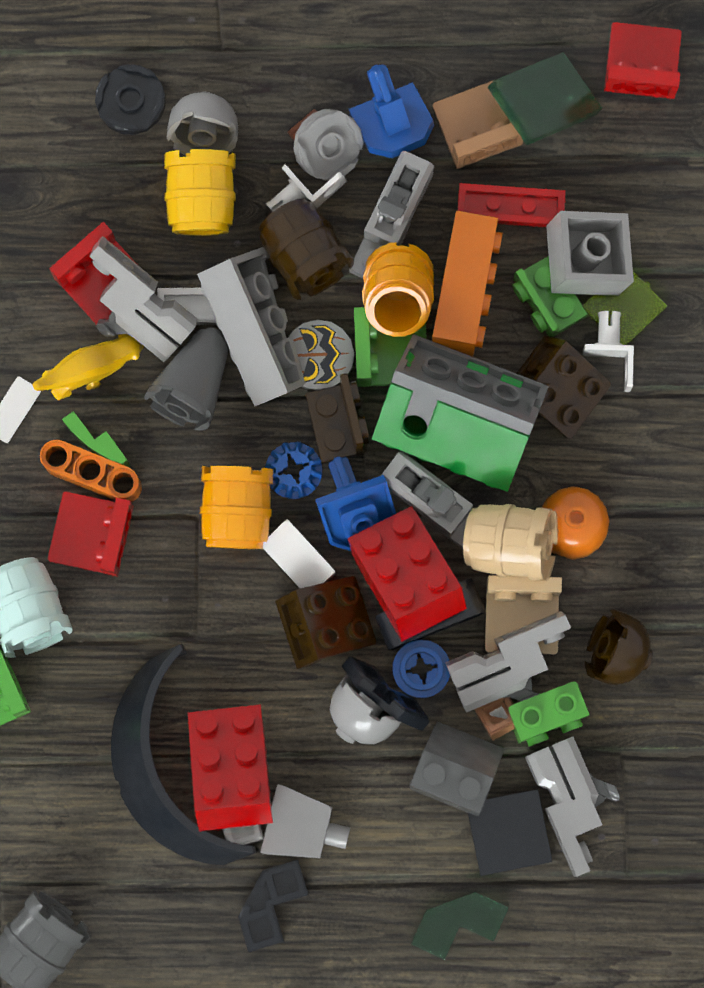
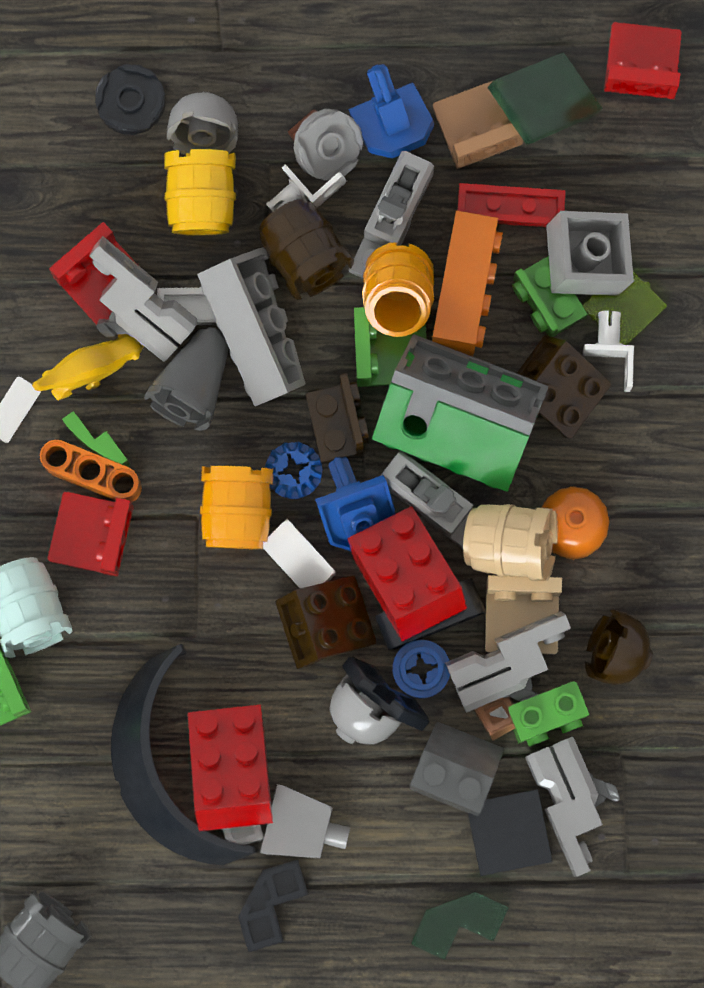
tile [288,320,354,391] -> none

